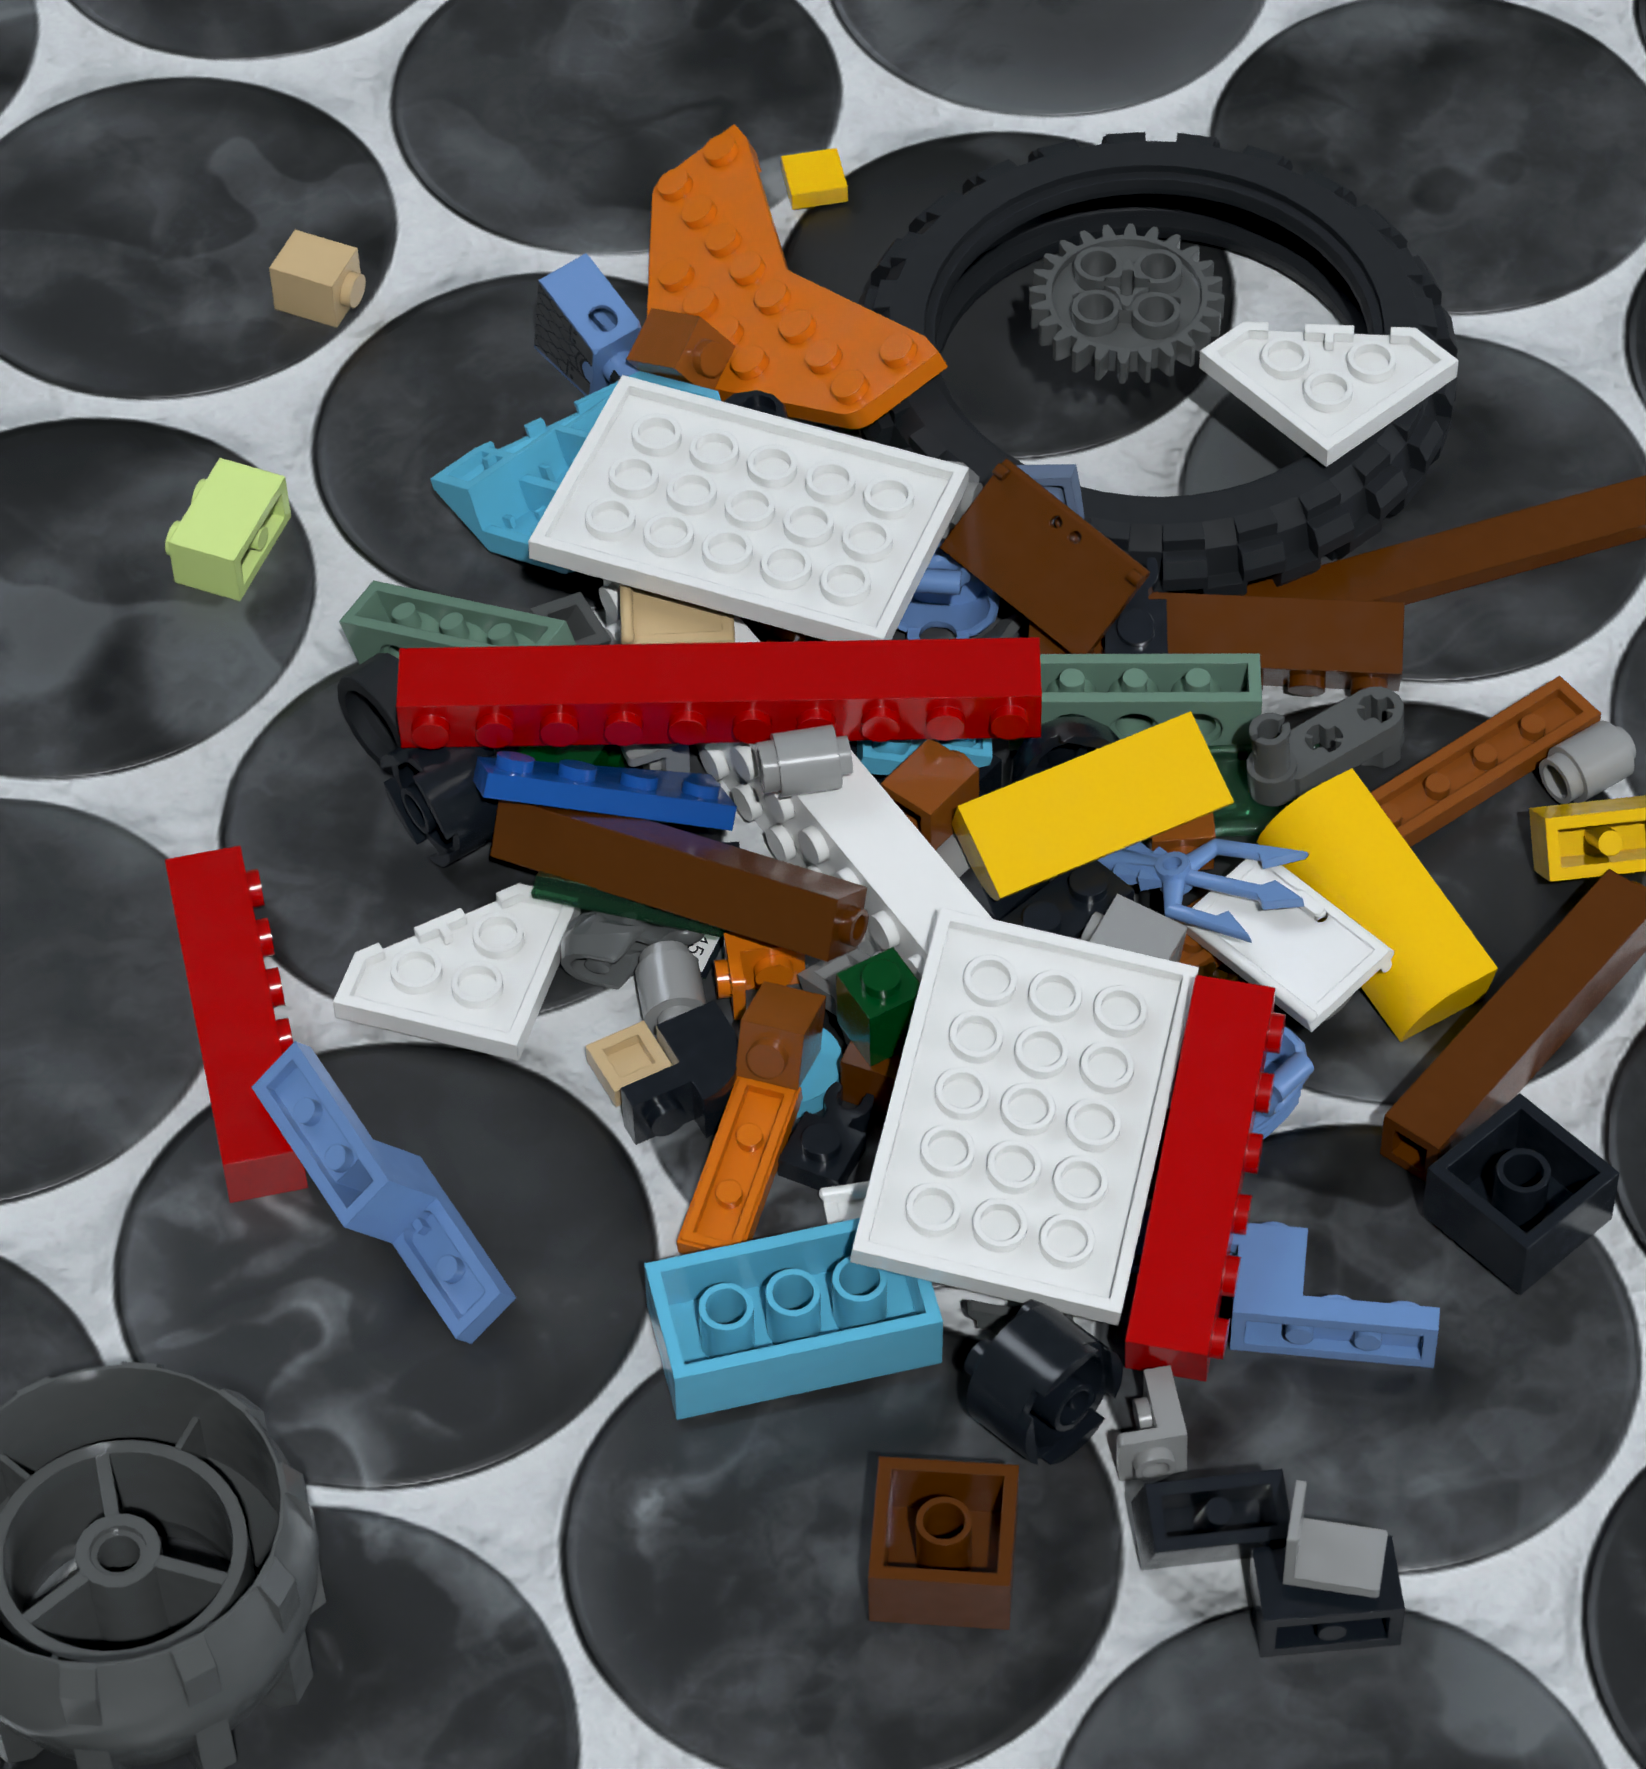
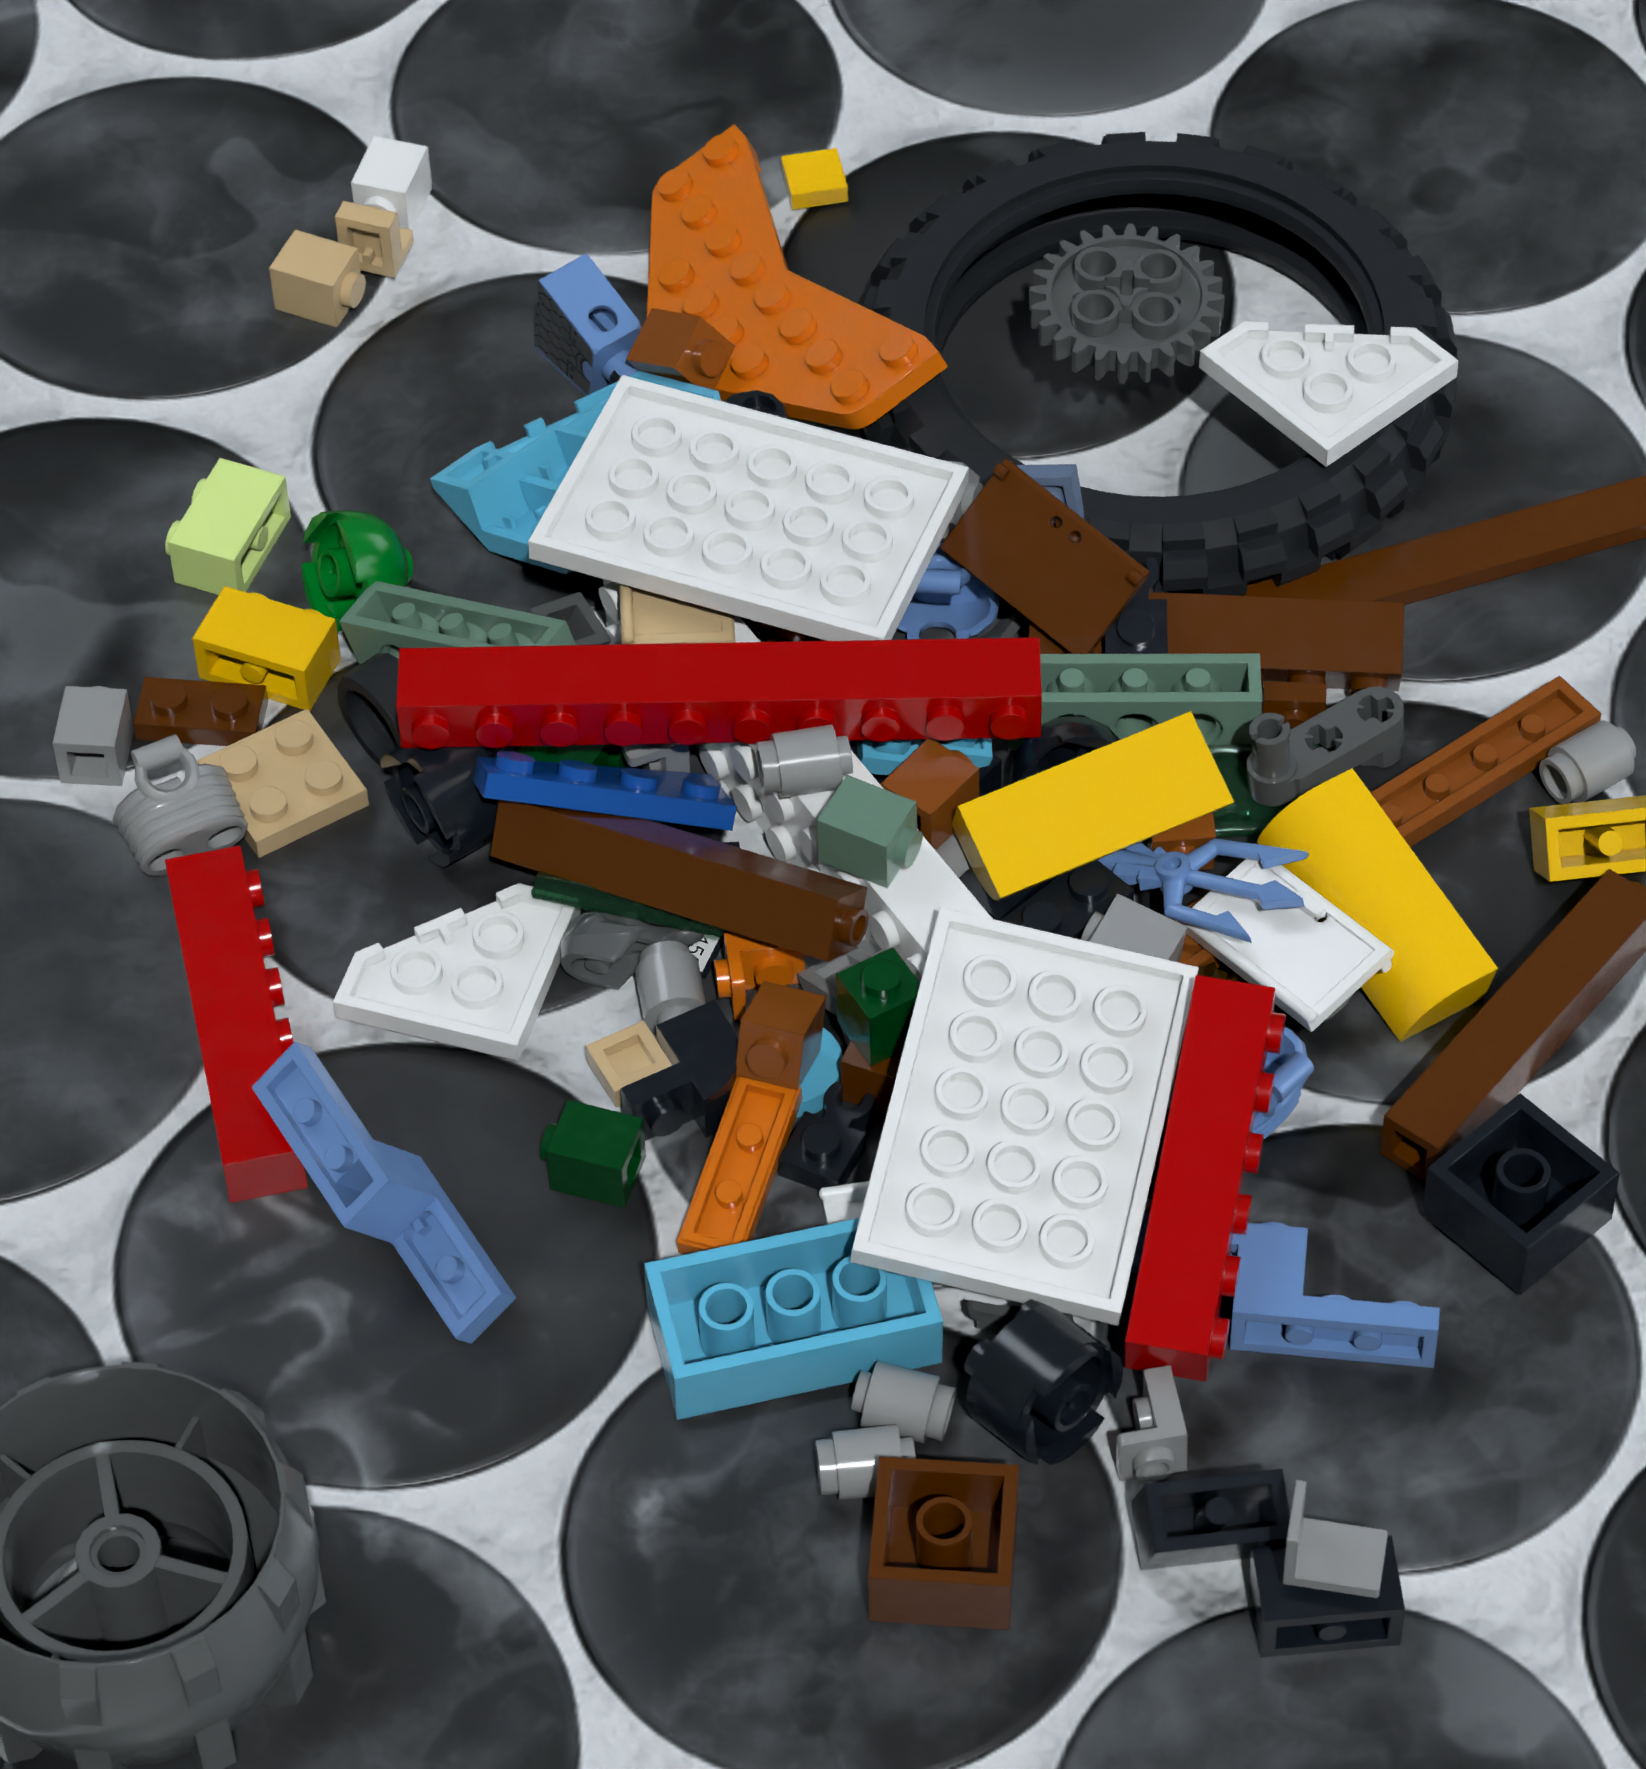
none -> light grey brick [52,686,134,786]
none -> light grey piece [113,734,248,876]
none -> reddish brown plate [133,677,268,746]
none -> yellow brick [192,586,341,711]
none -> tan plate [197,709,369,858]
none -> green cylinder [301,510,413,634]
none -> tan bracket [335,201,414,278]
none -> white brick [351,136,432,230]
none -> dark green brick [540,1100,646,1208]
none -> light grey brick [815,1425,916,1501]
none -> sand green brick [817,775,923,888]
none -> light grey brick [851,1361,956,1444]
none -> reddish brown plate [1262,681,1327,730]

